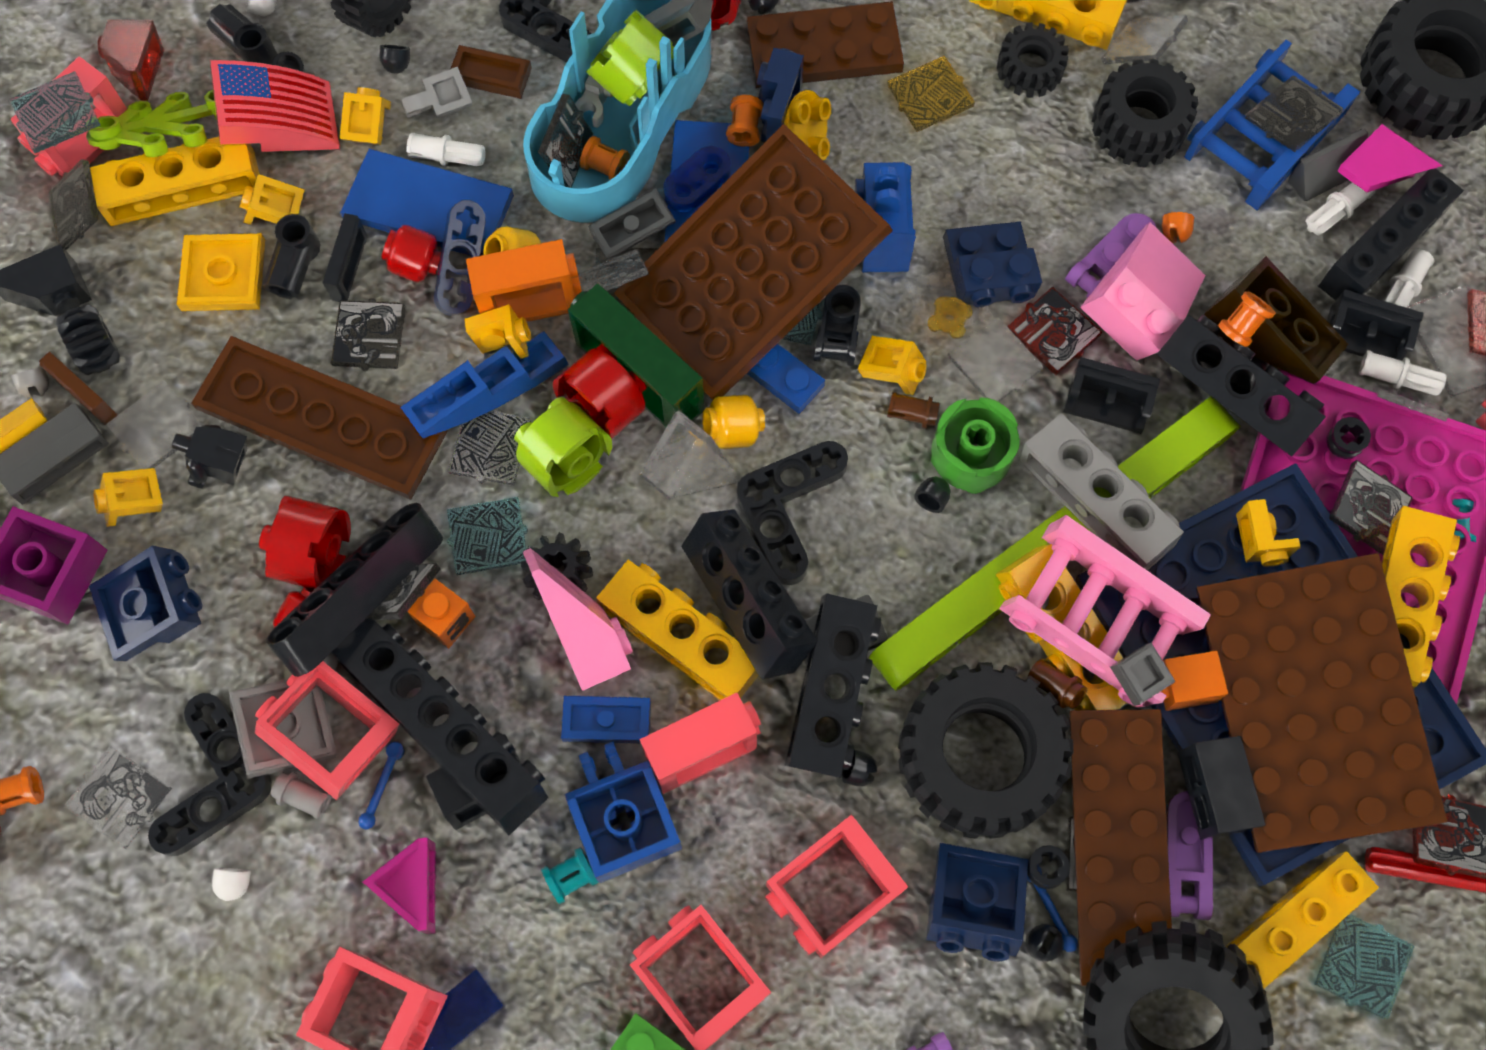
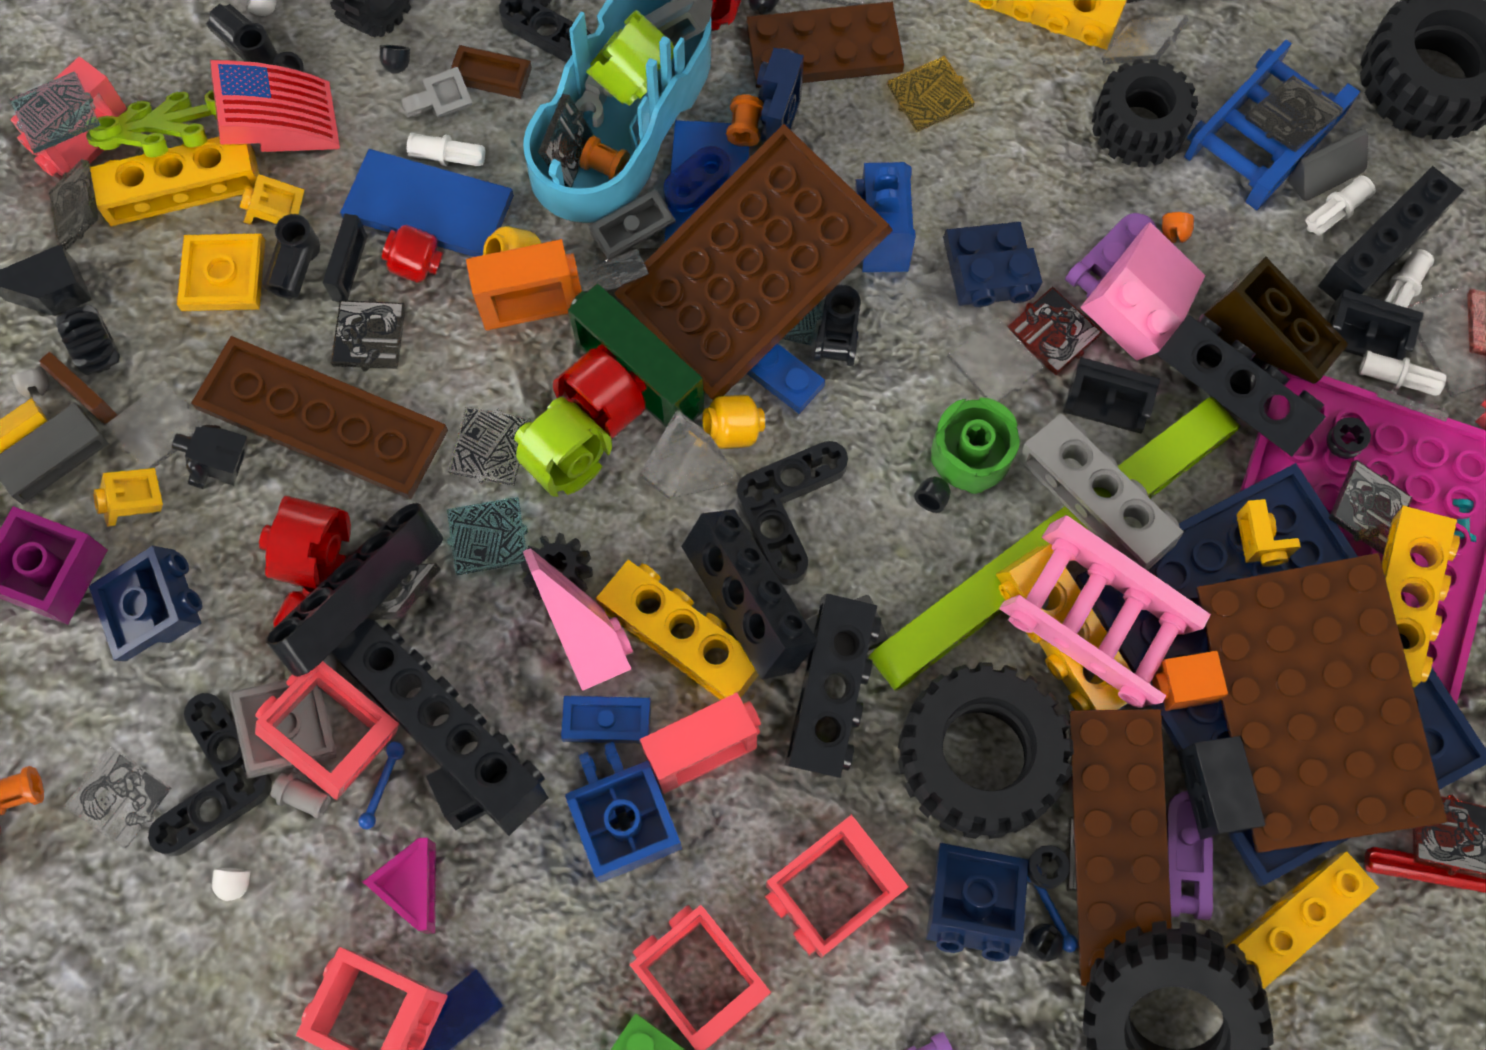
clear red slope [98,19,164,101] -> none
yellow bracket [340,87,391,145] -> none
blue slope [400,331,569,438] -> none
orange brick [407,578,476,649] -> none
dark blue beam [434,200,486,316] -> none
yellow bracket [465,304,531,359] -> none
teal bush [541,847,599,905] -> none
yellow dish [784,90,832,160] -> none
black hinge [842,749,878,786] -> none
yellow bracket [858,335,926,395] -> none
reddish brown pin [887,392,940,429] -> none
clear yellow plate [927,296,973,339] -> none
black tyre [997,22,1069,98] -> none
reddish brown pin [1028,659,1087,709] -> none
dark grey tile [1110,643,1176,706] -> none
orange bush [1218,291,1276,347] -> none
clear light blue piece [1314,914,1415,1020] -> none
dark pink slope [1337,124,1443,193] -> none

